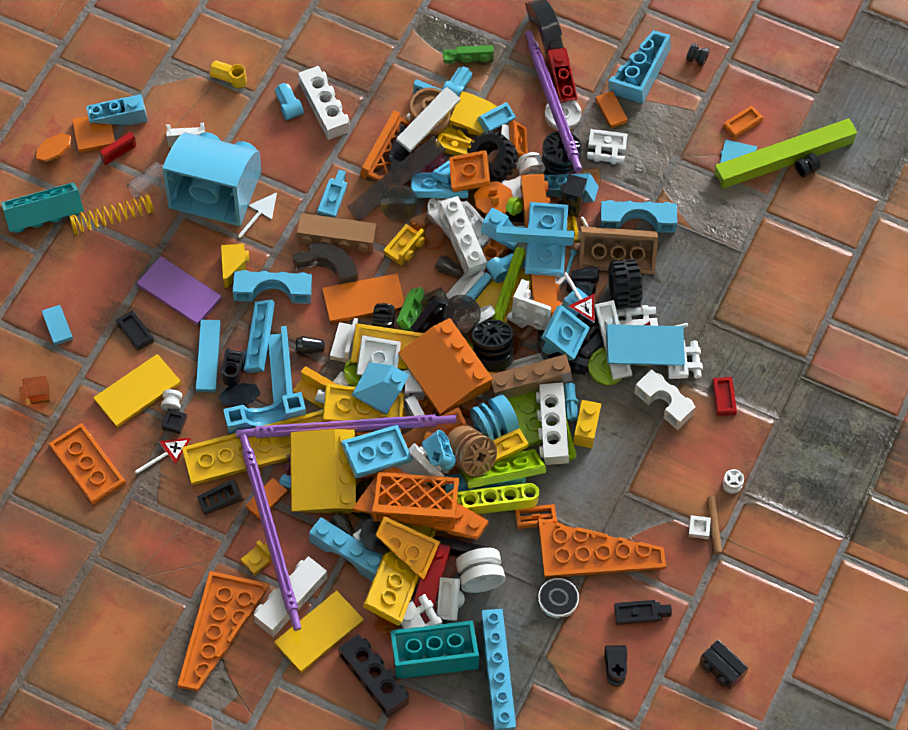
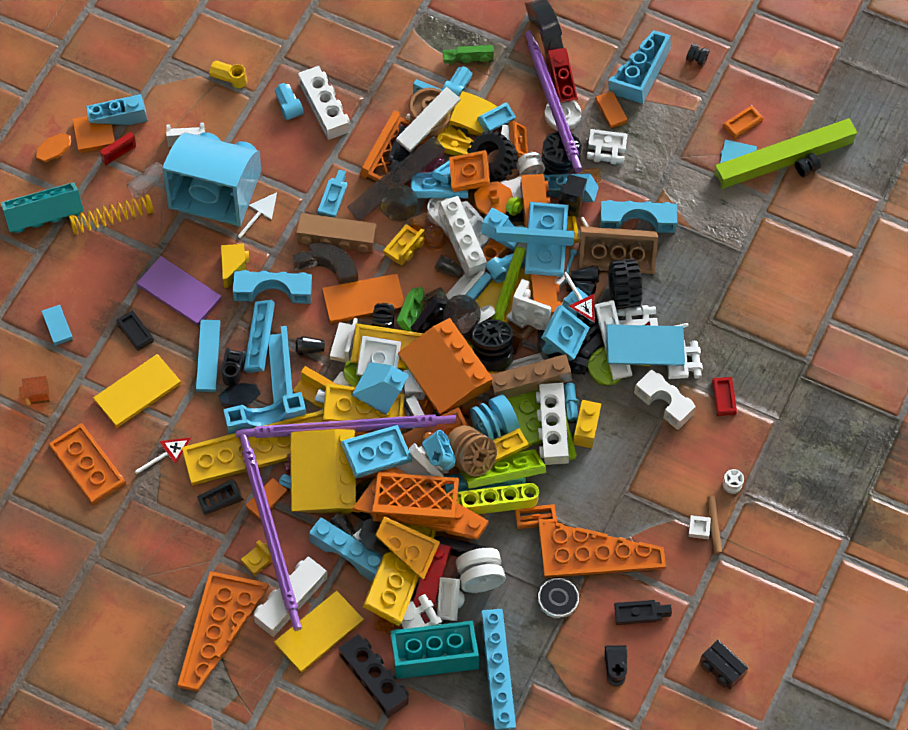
white wheel [161,389,182,411] -> none
black plate [161,409,187,434] -> none

